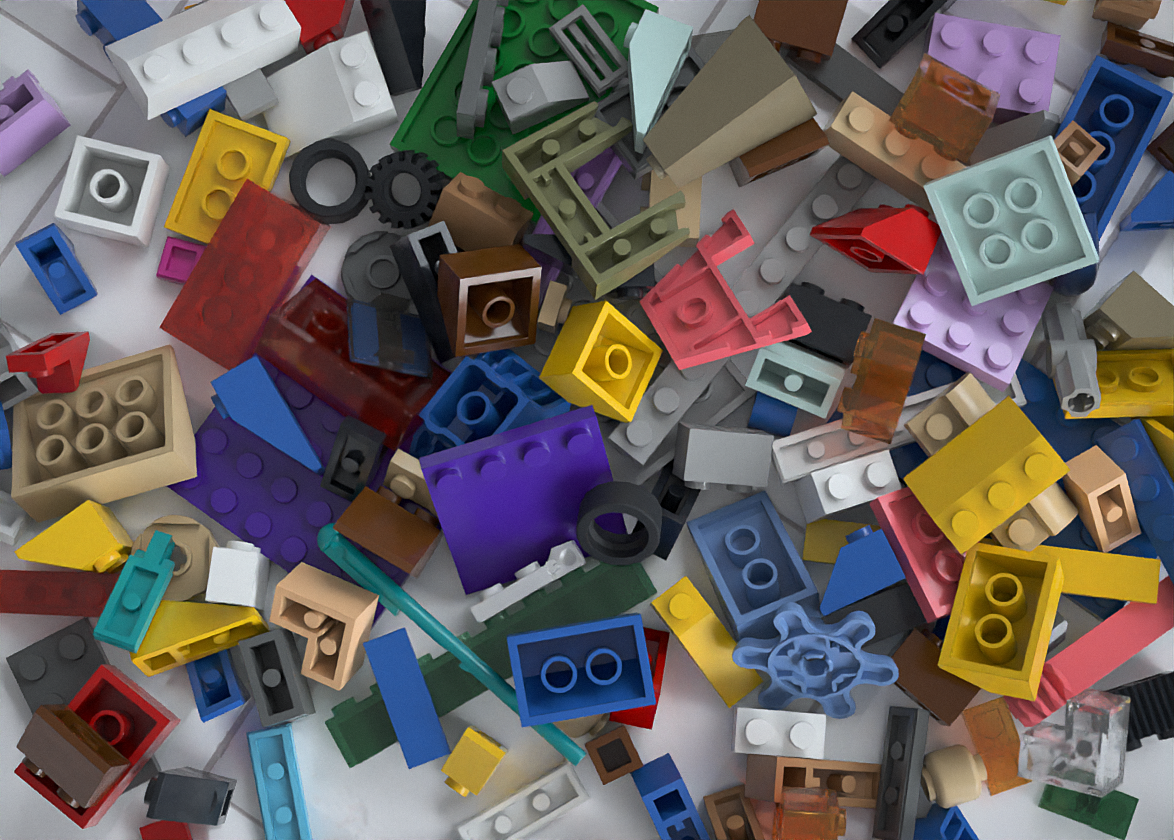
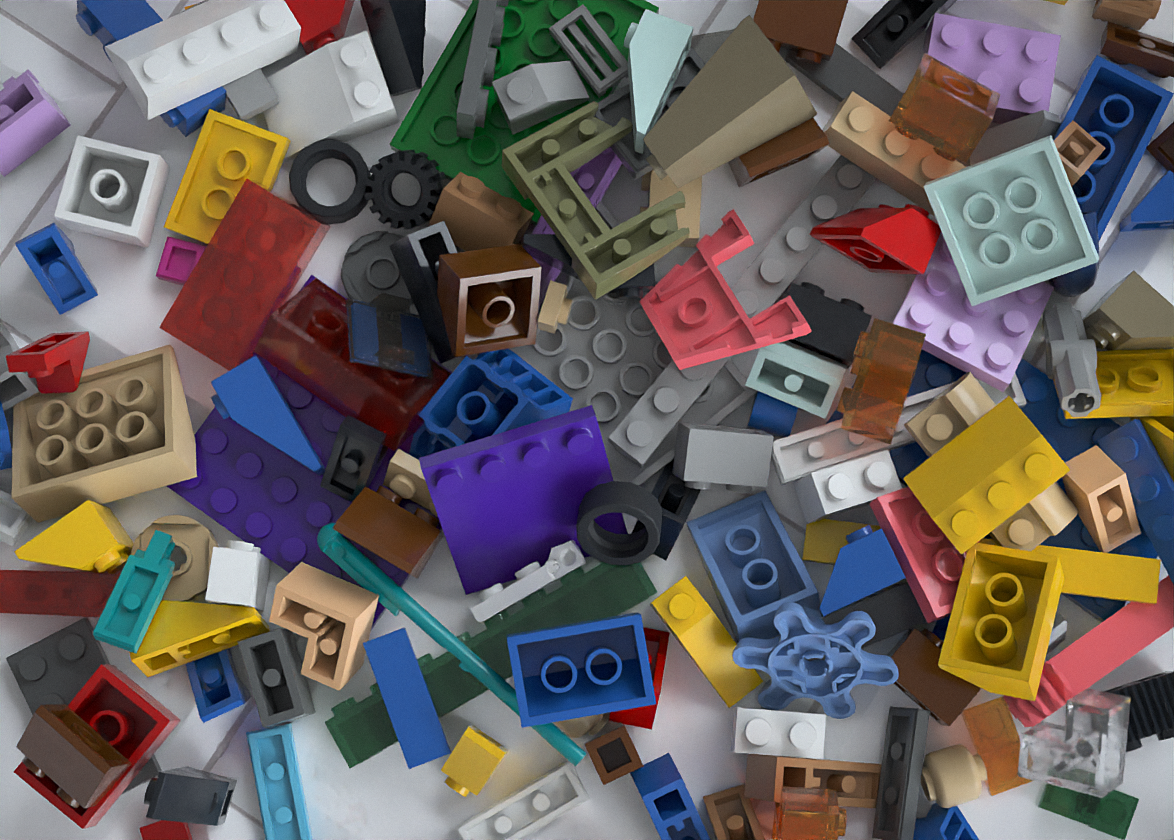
yellow slope [539,301,663,423] -> none

